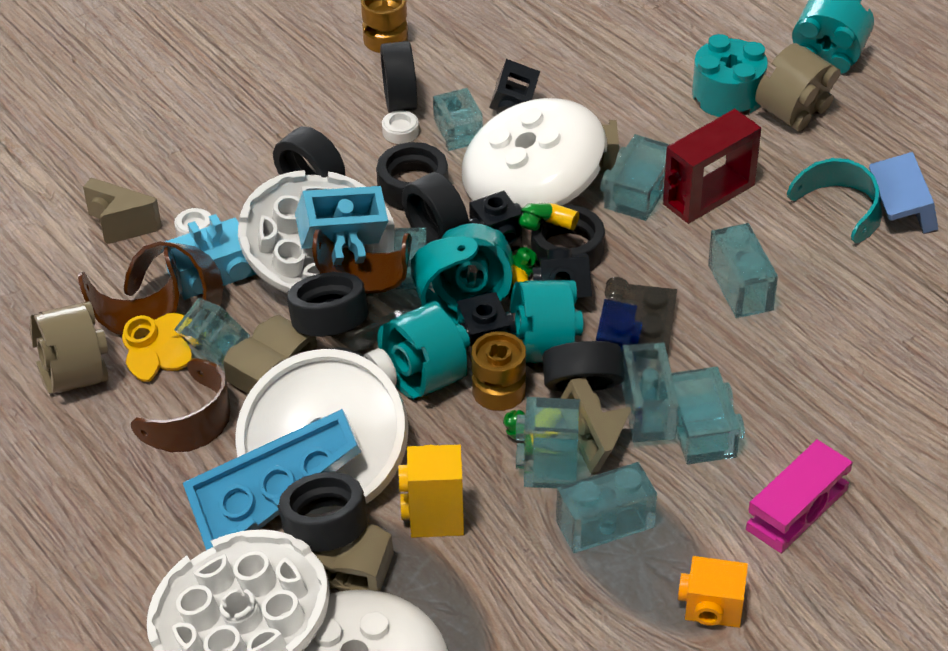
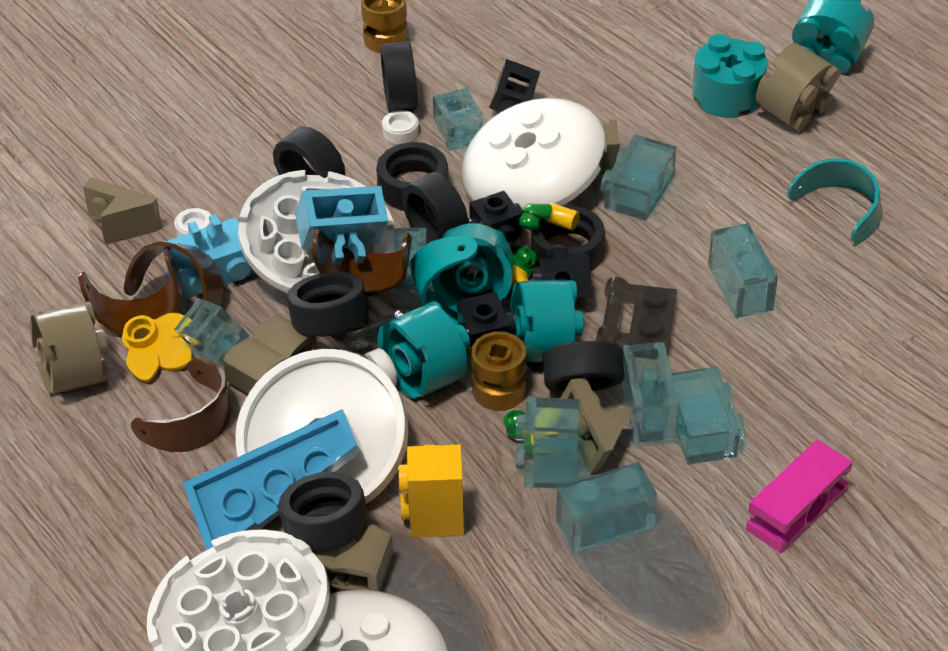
clear blue brick [596,299,643,363] -> none
dark red window [663,109,761,224] -> none
light orange brick [678,556,748,628] -> none
medium blue panel [869,152,938,234] -> none

